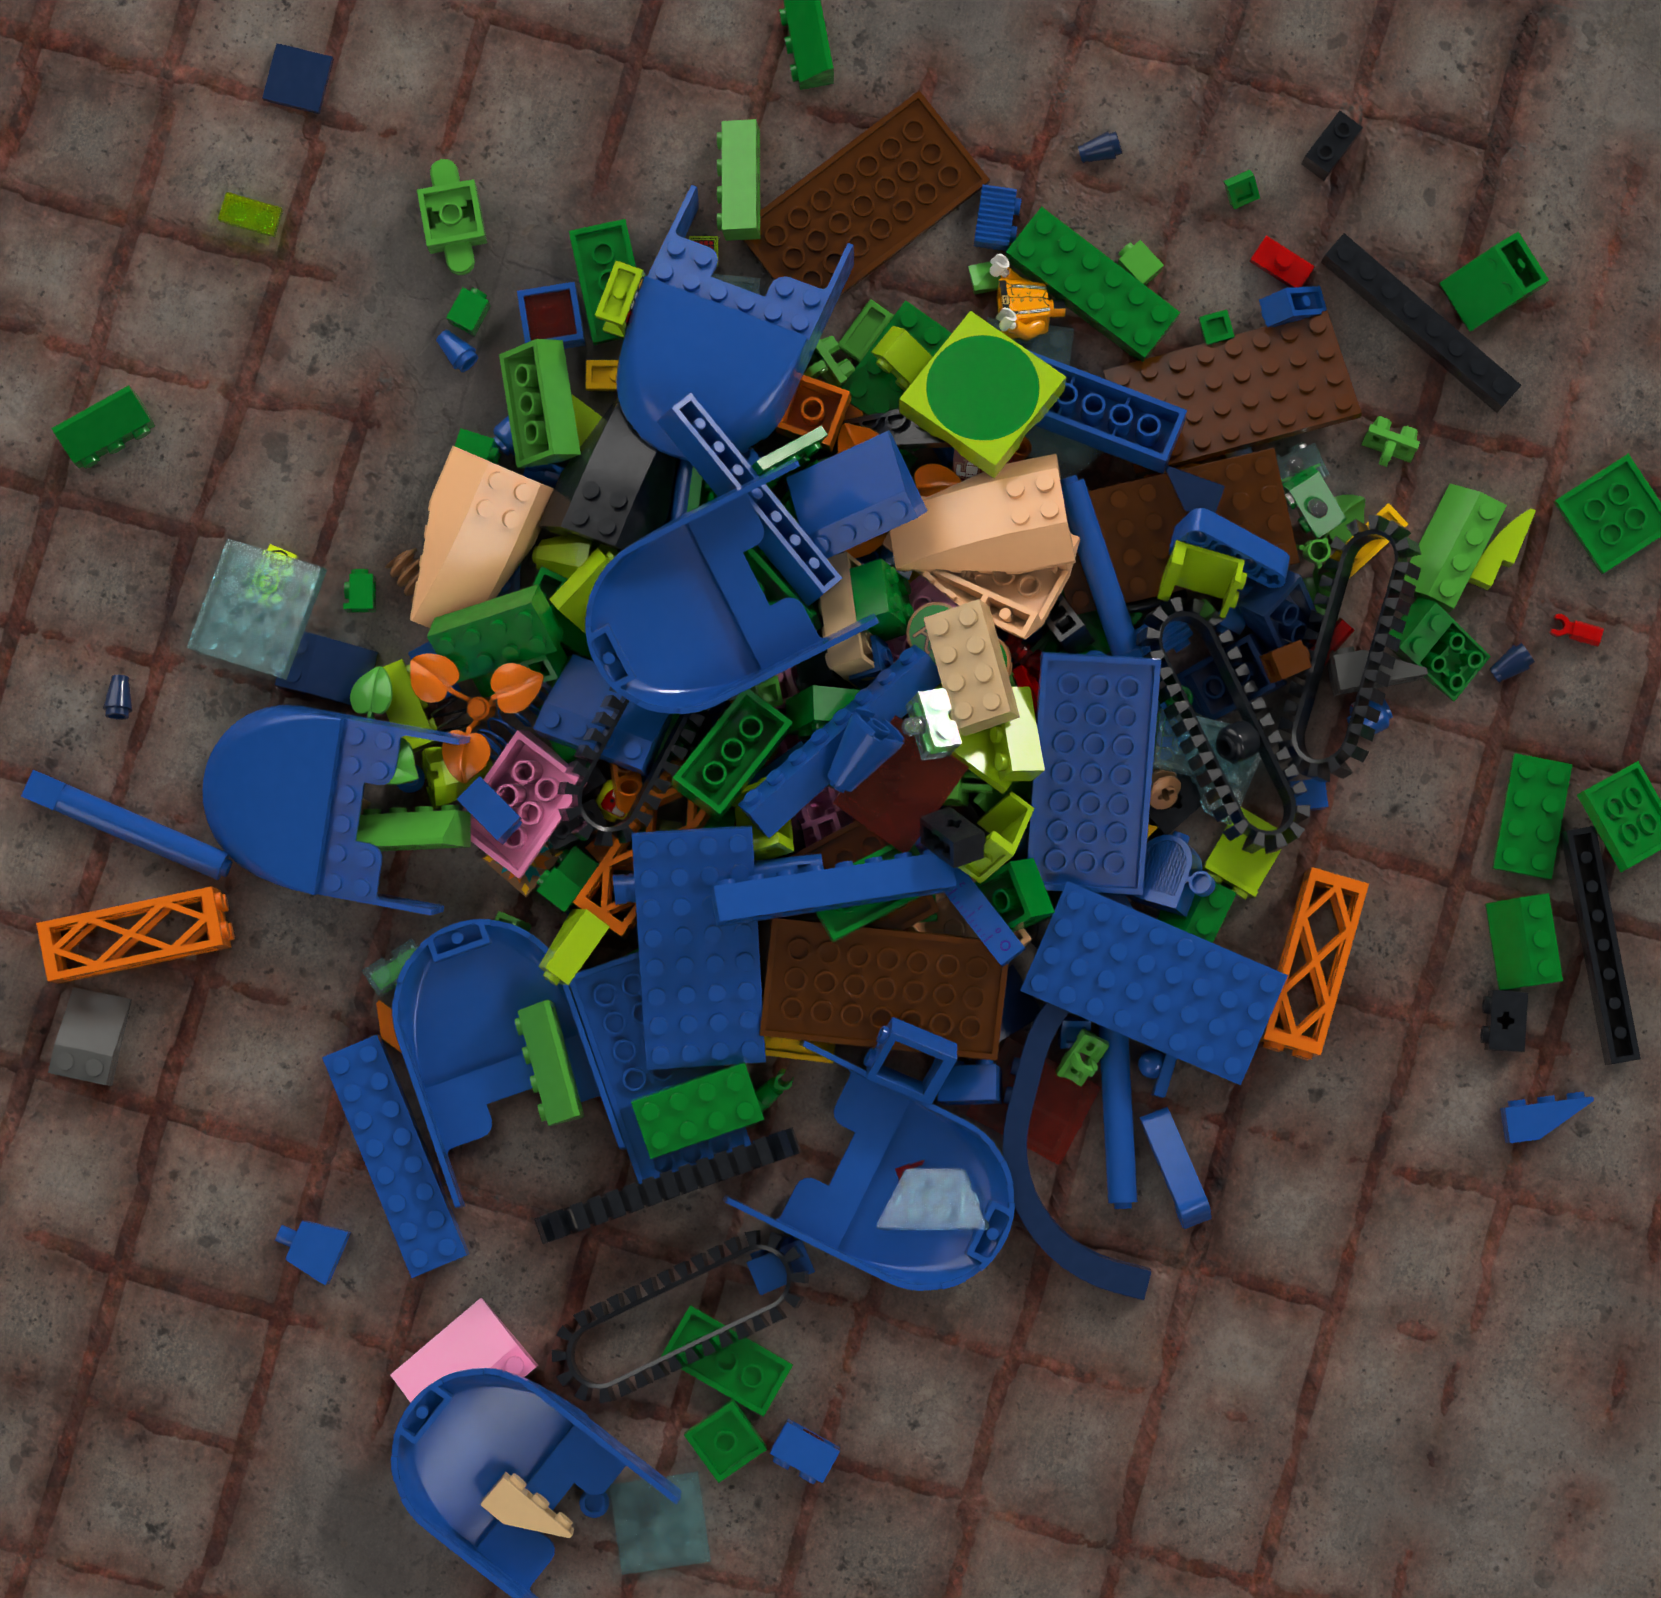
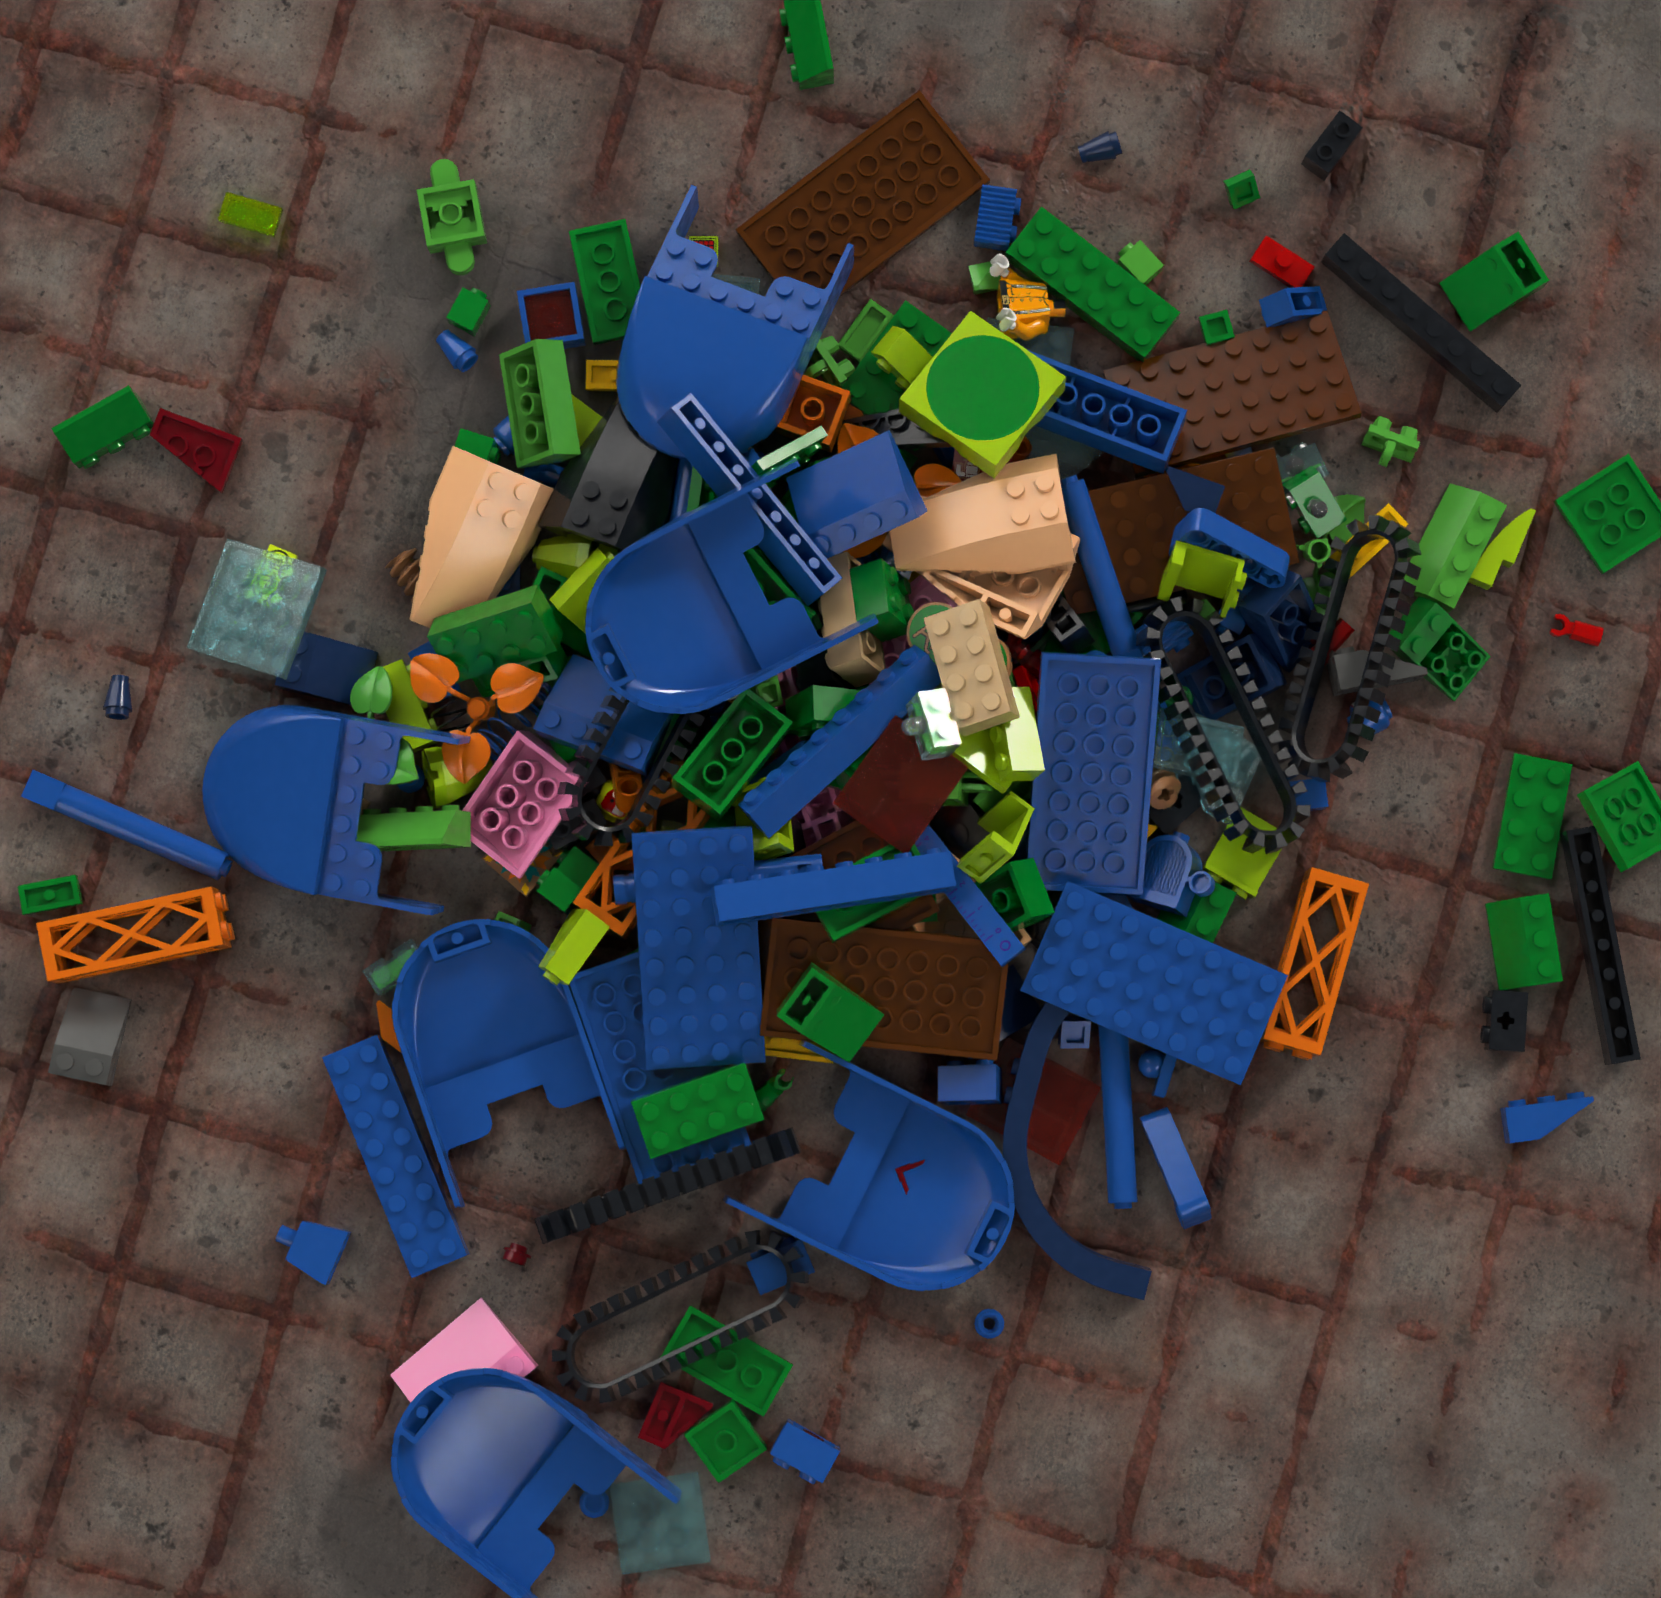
dark blue tile [262,43,334,114] -> none
green brick [343,569,376,613] -> none
blue hinge [457,776,522,845] -> none
tan slope [480,1472,574,1538] -> none
bright green slope [514,999,585,1126] -> none
lime panel [595,261,646,338] -> none
bright green brick [717,119,760,241] -> none
blue cone [827,707,904,793] -> none
blue bracket [849,634,894,690] -> none
blue window [863,1017,957,1105] -> none
clear light blue wing [877,1168,989,1230] -> none
black brick [920,807,985,868] -> none
bright green hips [1055,1028,1110,1087] -> none
black head [1216,721,1260,764] -> none
reddish brown brick [1259,640,1312,684] -> none
dark blue cone [1489,643,1535,683] -> none
none -> green plate [18,875,83,915]
none -> dark red wing [150,408,243,494]
none -> dark red plate [502,1242,531,1266]
none -> dark red wing [638,1381,714,1449]
none -> green slope [776,962,884,1062]
none -> blue plate [974,1309,1004,1339]

